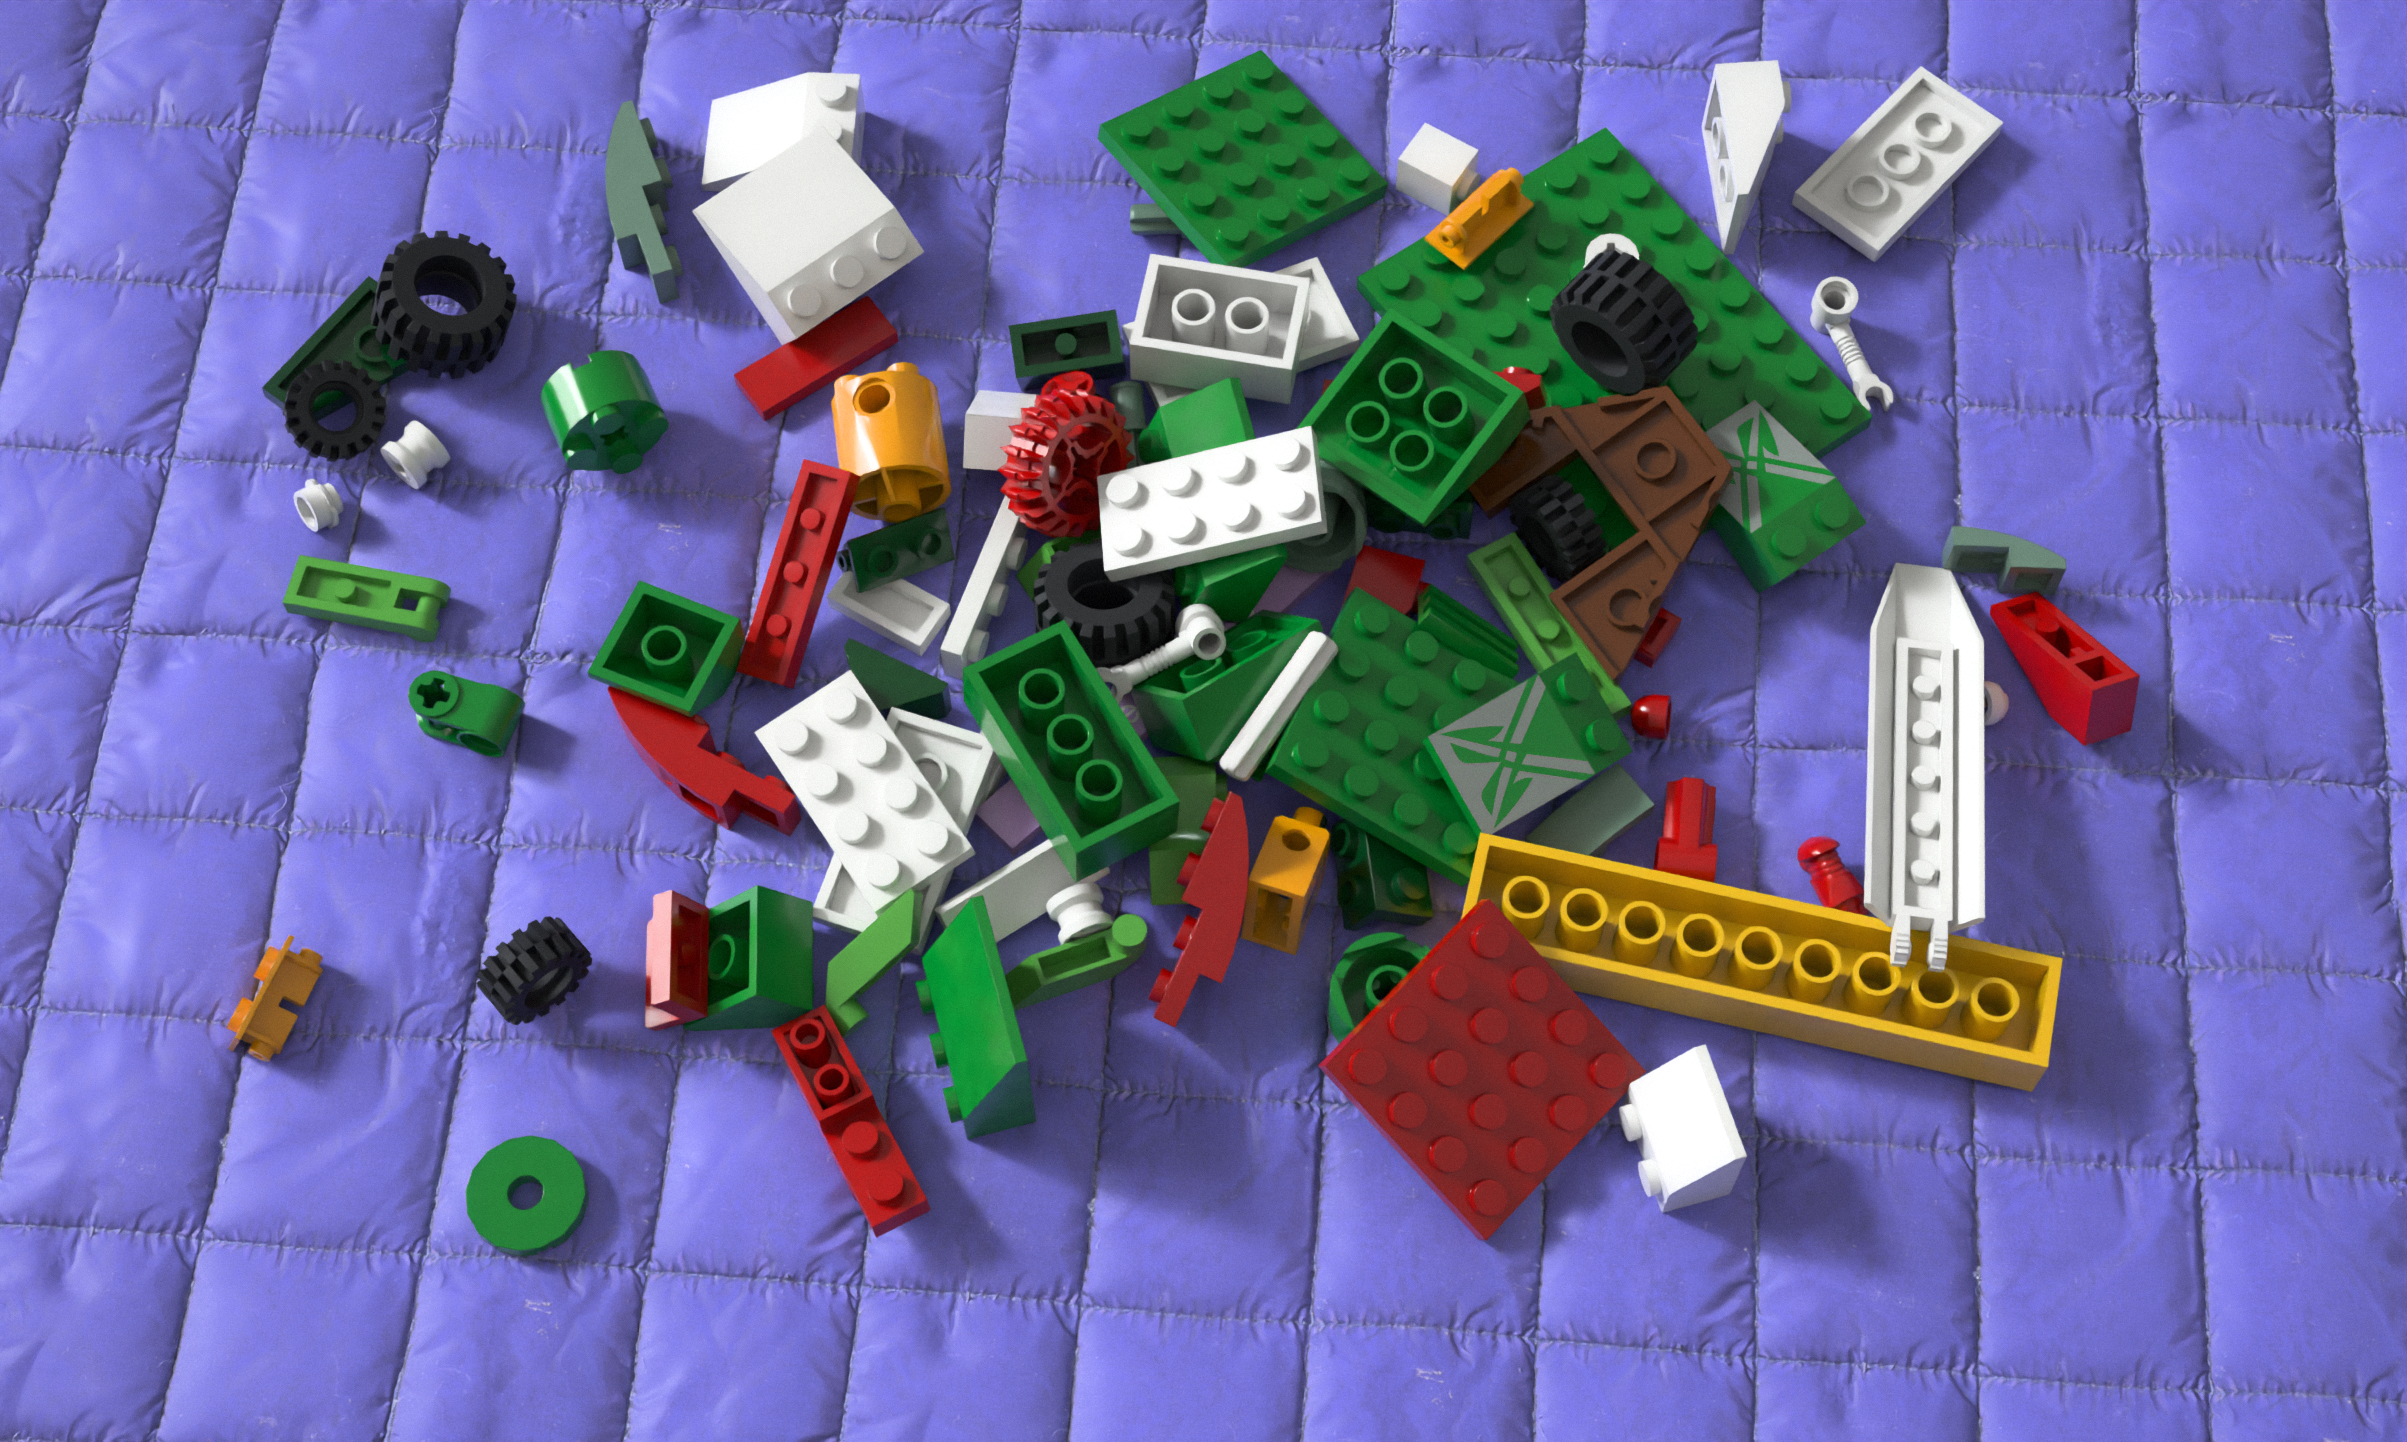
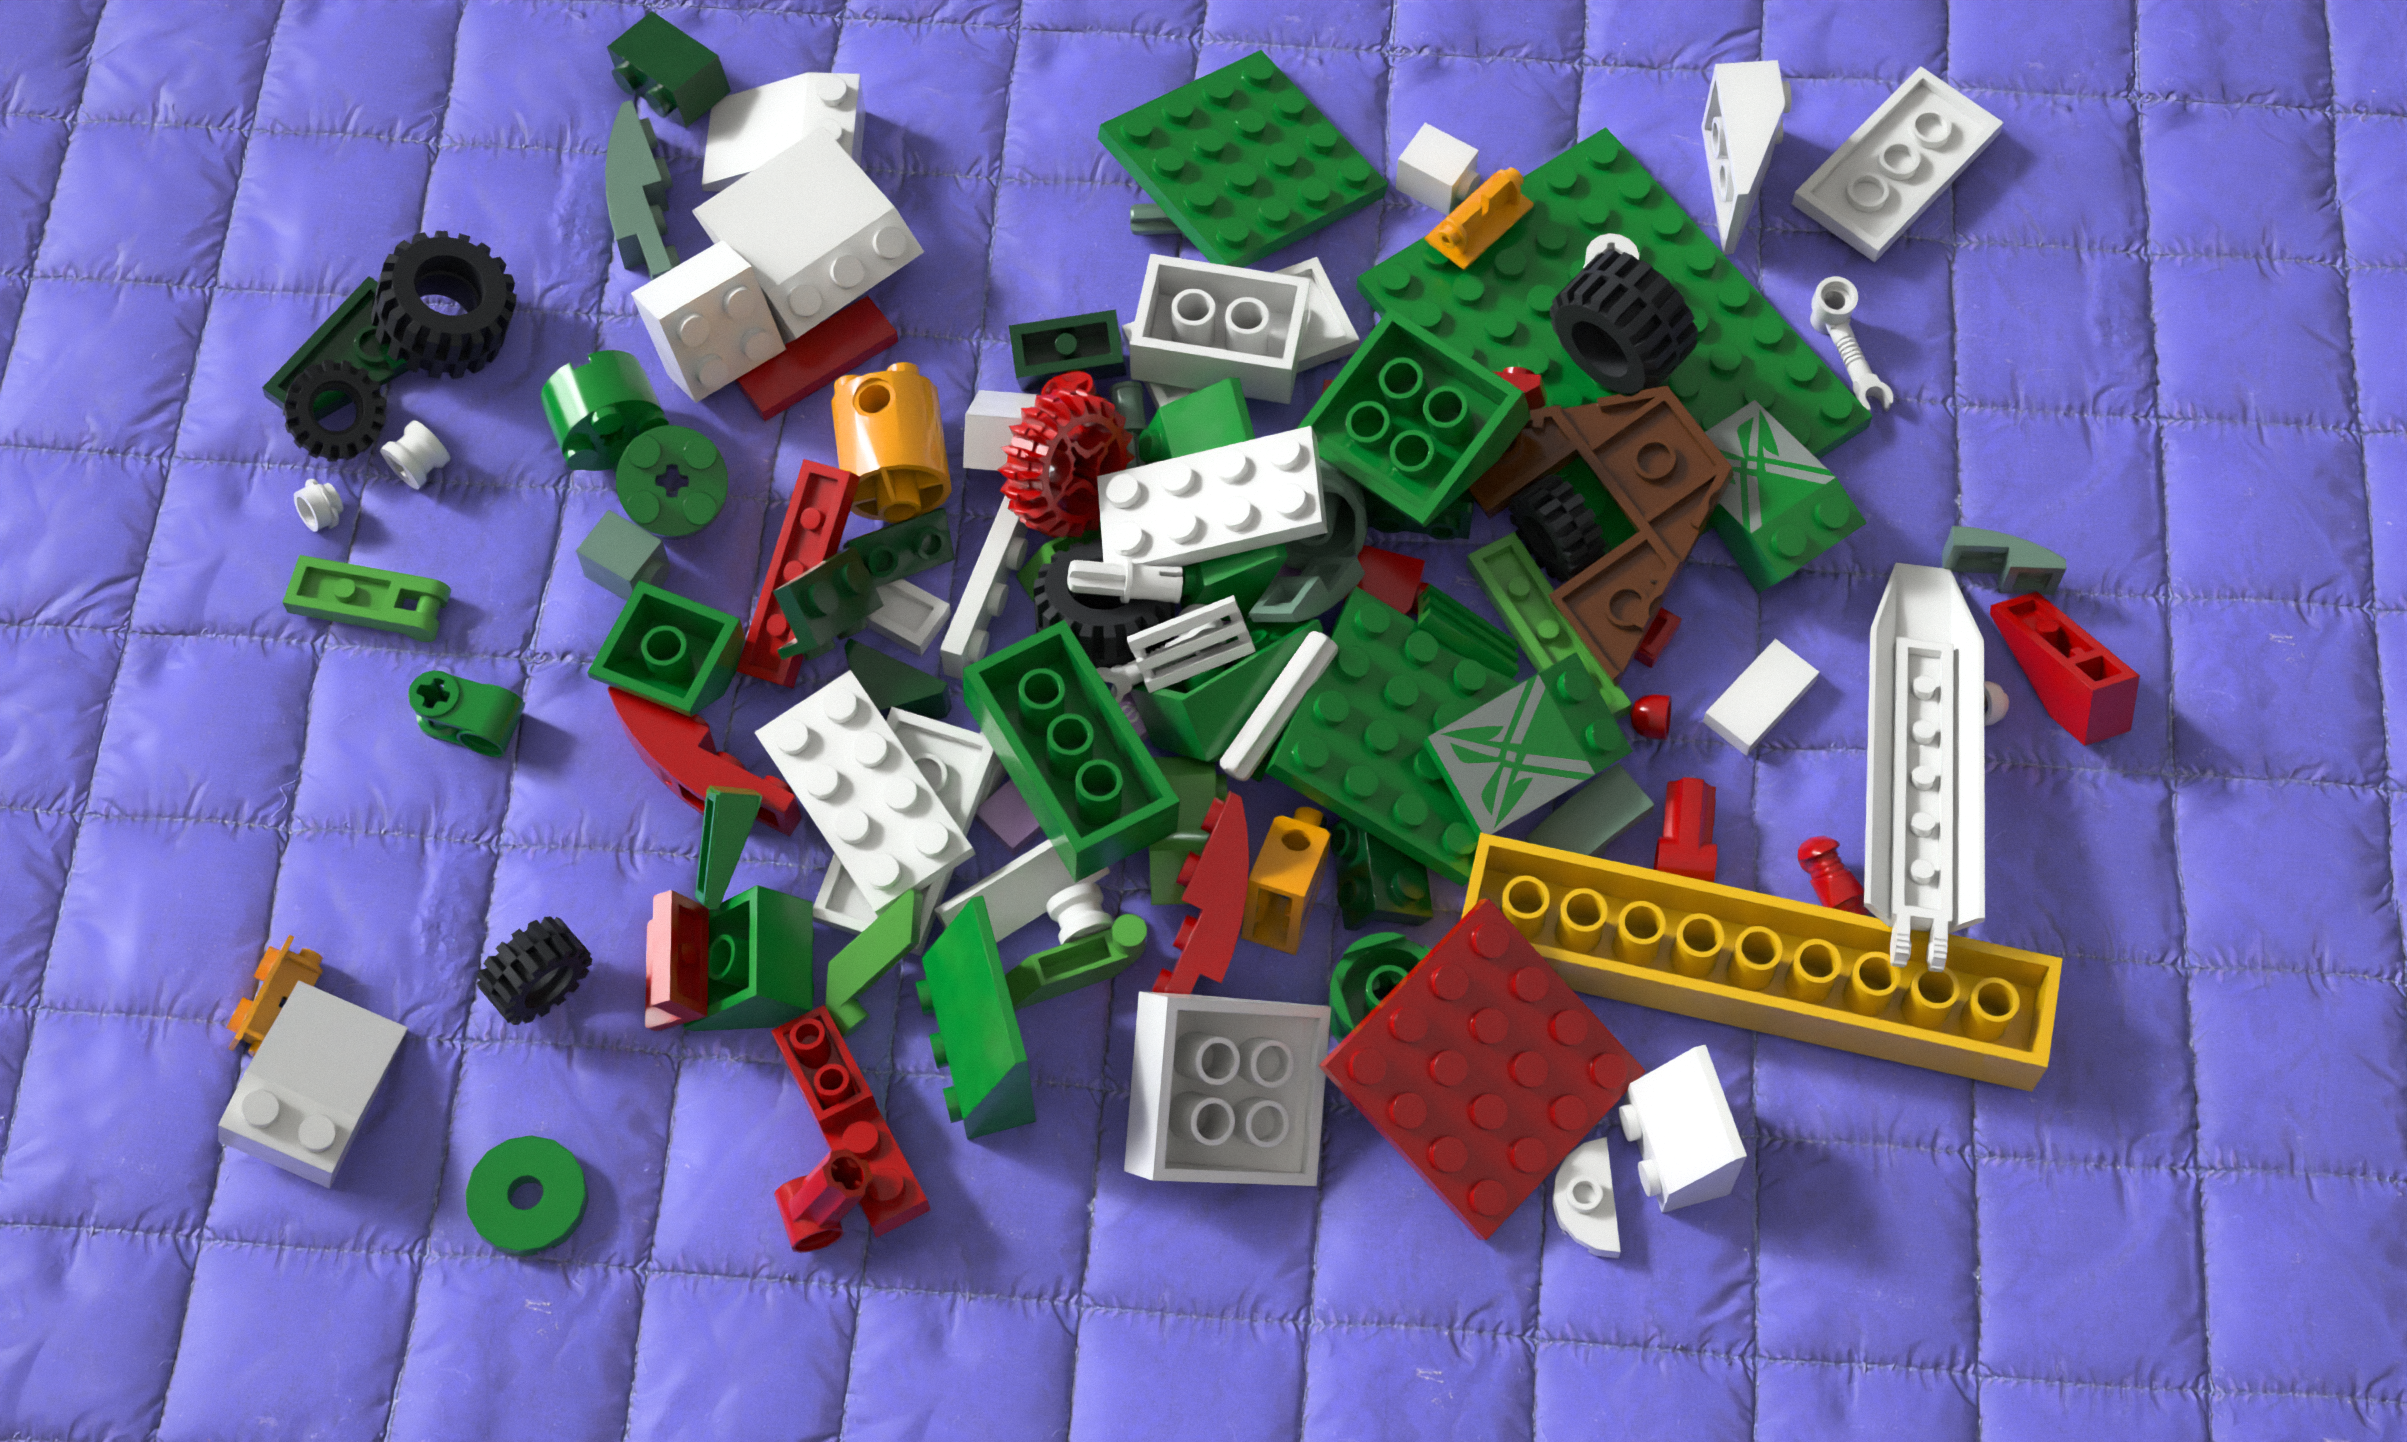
none -> white slope [218,980,408,1189]
none -> sand green brick [576,510,670,601]
none -> dark green brick [607,11,731,128]
none -> green brick [616,425,728,540]
none -> white brick [631,240,786,403]
none -> green slope [695,785,763,909]
none -> dark green bracket [773,546,884,661]
none -> red piece [774,1149,873,1253]
none -> white axle [1067,558,1183,603]
none -> white slope [1124,991,1331,1186]
none -> white tile [1127,595,1256,693]
none -> sand green slope [1248,557,1365,622]
none -> white plate [1552,1137,1621,1258]
none -> white tile [1703,638,1819,756]

